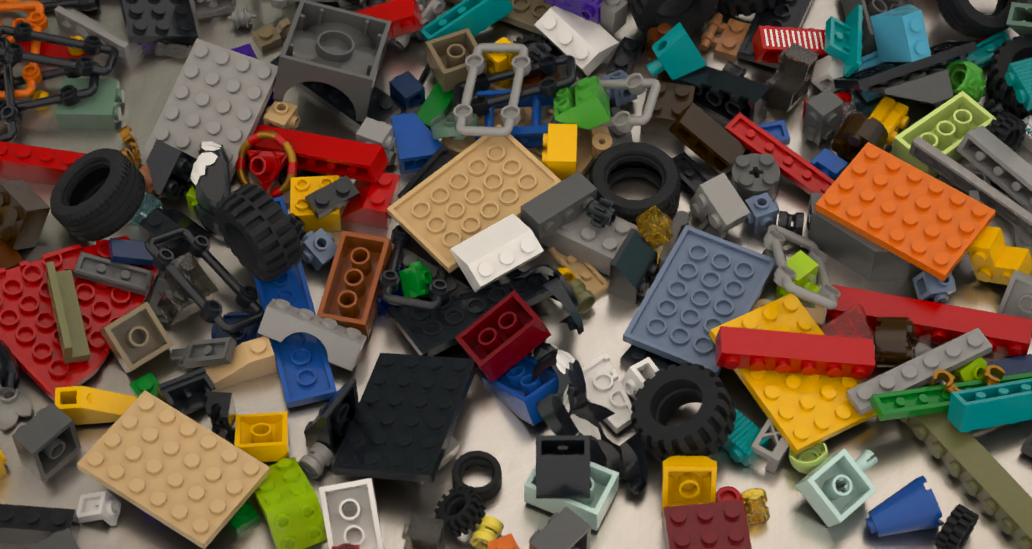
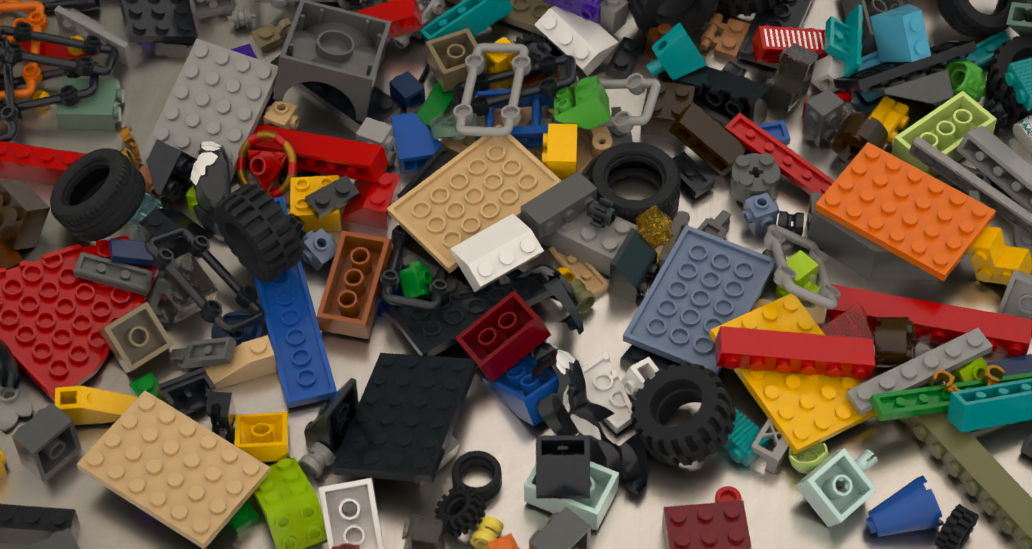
olive fence [46,261,90,364] -> none
white bracket [76,490,121,526] -> none
light grey arch [257,298,367,371] -> none
sand blue brick [600,69,638,107] -> none
yellow slope [662,456,717,512] -> none
light grey brick [689,172,750,234] -> none
clear yellow wheel [740,488,770,525] -> none
blue brick [810,148,848,181] -> none
sand blue brick [912,271,957,303] -> none
black tyre [987,112,1027,152] -> none

